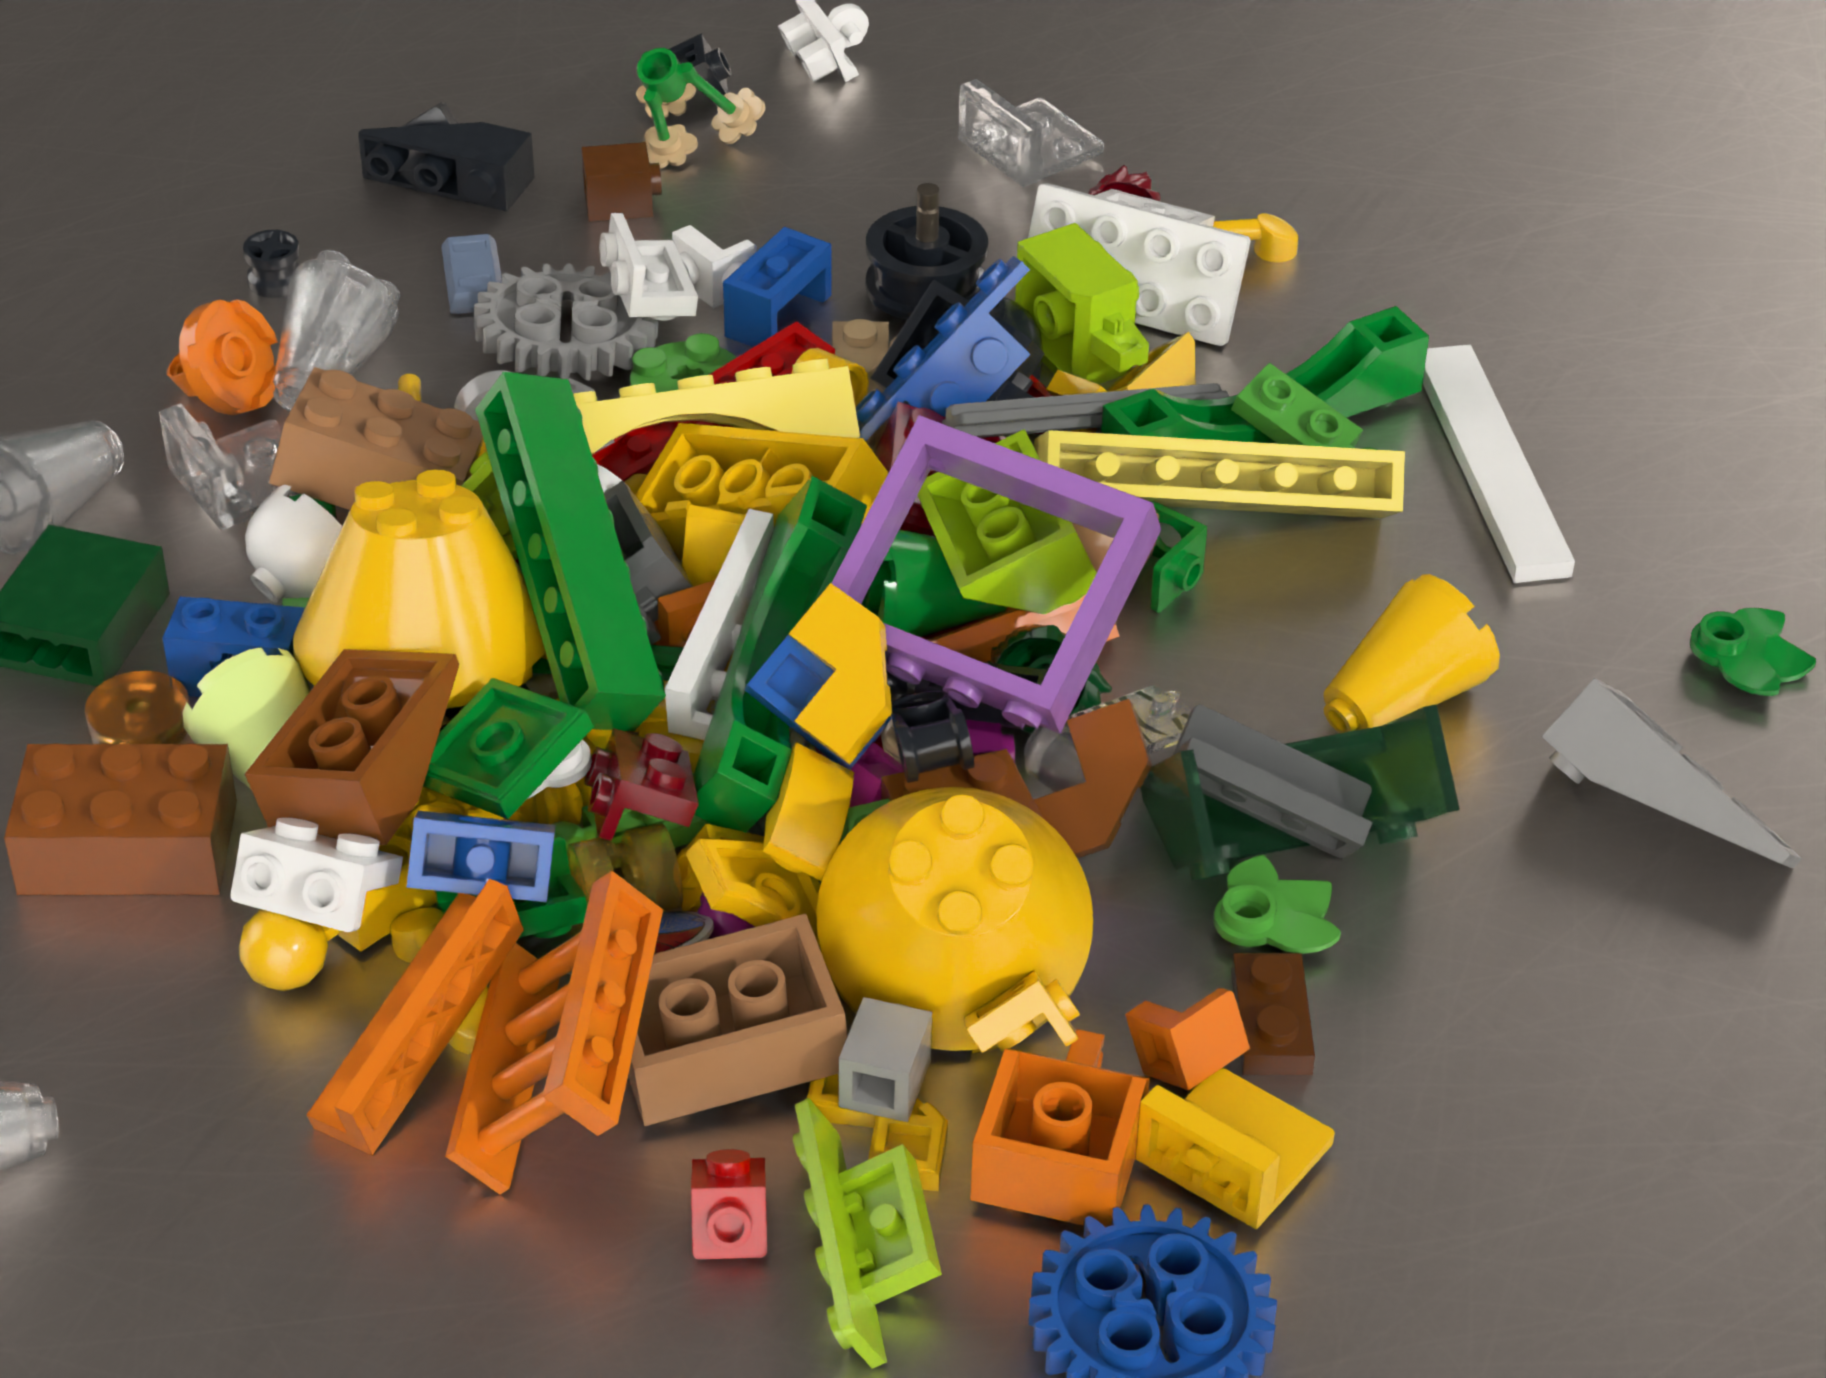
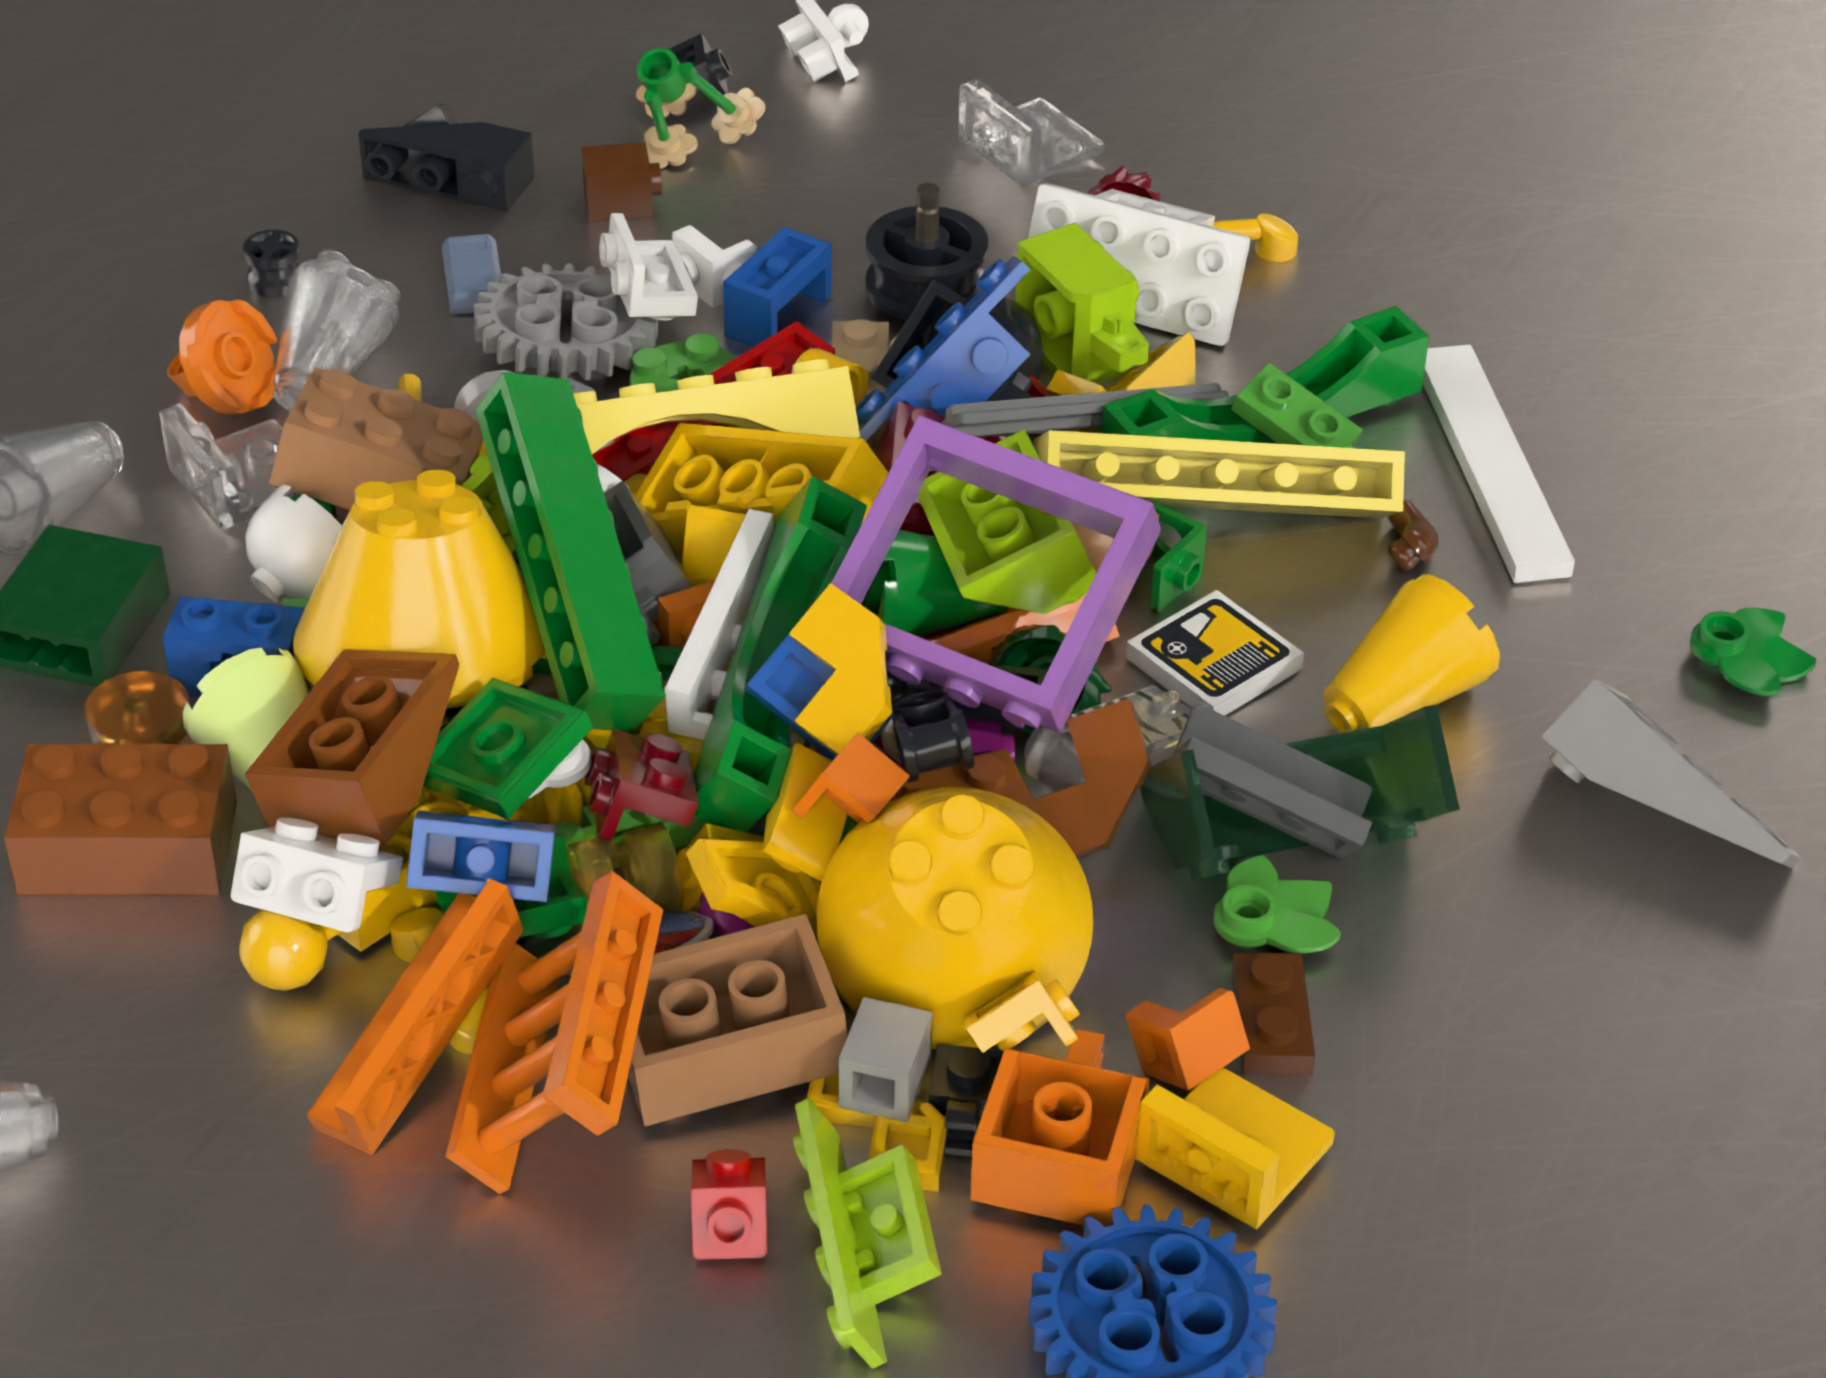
none -> orange panel [792,732,910,823]
none -> black plate [928,1044,1004,1157]
none -> tile [1125,590,1304,716]
none -> reddish brown arm [1388,500,1439,571]

